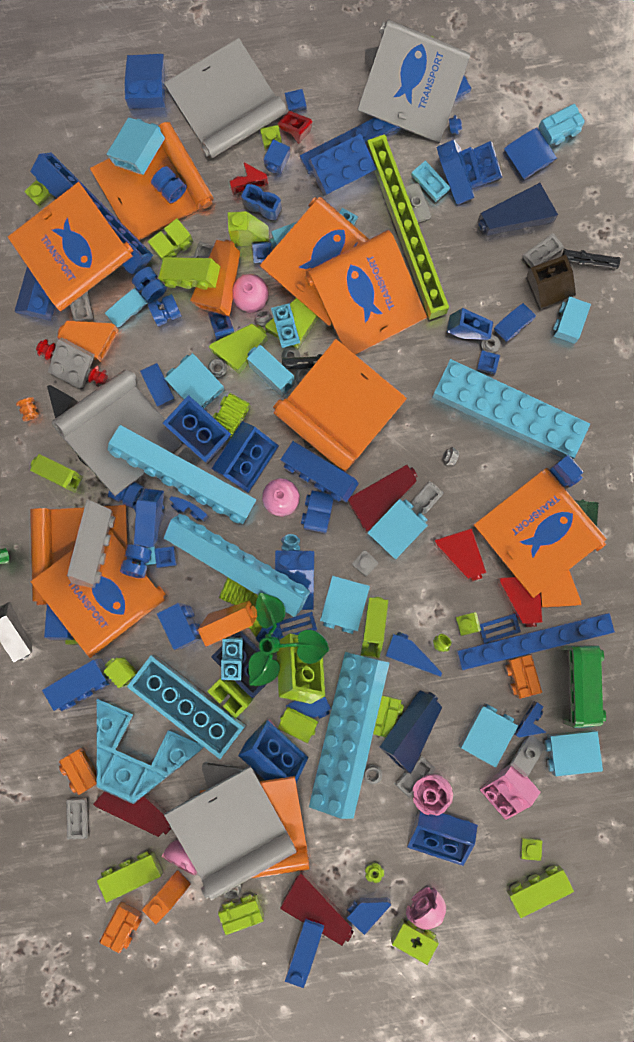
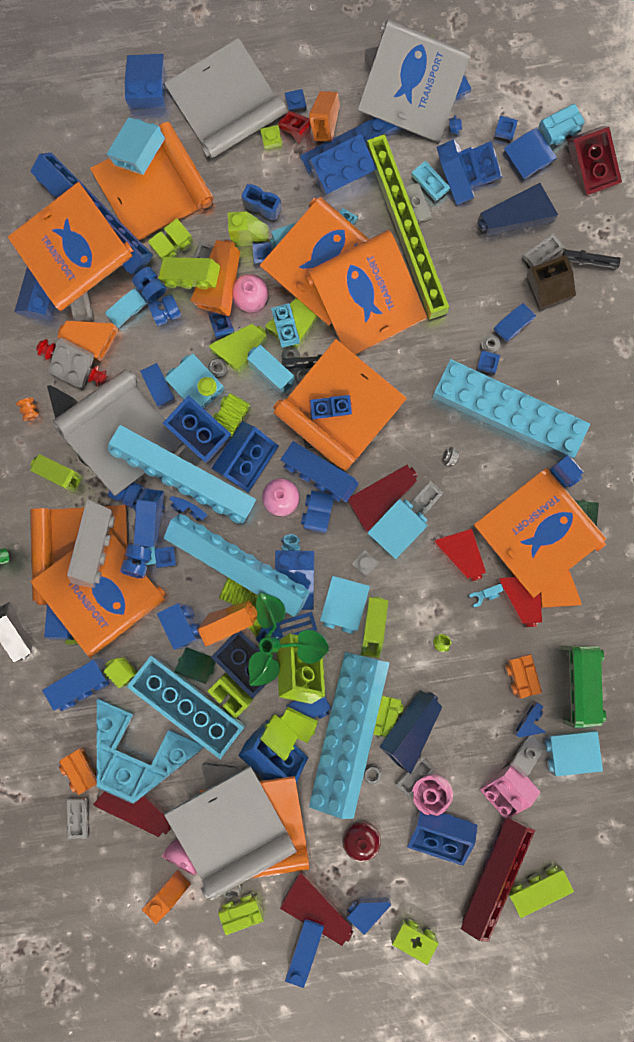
lime plate [24,180,51,206] -> none
lime brick [97,851,164,903] -> none
orange brick [99,902,142,953] -> none
blue wheel [151,166,187,203] -> none
medium azure slope [221,637,243,680] -> none
red slope [229,162,268,195] -> none
light grey plate [254,310,273,327] -> none
blue brick [264,140,291,174] -> none
lime plate [365,863,384,883] -> none
blue slope [385,632,442,677] -> none
bright pink cylinder [406,887,446,930] -> none
blue slope [447,308,493,340] -> none
blue brick [455,613,615,670] -> none
lime plate [456,612,481,636] -> none
medium azure brick [459,704,518,767] -> none
blue tile [480,614,521,643] -> none
lime plate [520,838,542,861] -> none
medium azure brick [553,297,591,344] -> none
none -> clear green piece [174,647,216,684]
none -> lime plate [197,377,217,396]
none -> lime piece [260,714,298,761]
none -> orange slope [309,91,340,142]
none -> blue slope [309,395,352,420]
none -> dark red cylinder [342,821,381,862]
none -> dark red brick [460,817,535,942]
none -> medium azure plate [468,584,504,607]
none -> blue plate [494,116,518,140]
none -> dark red slope [567,126,622,195]

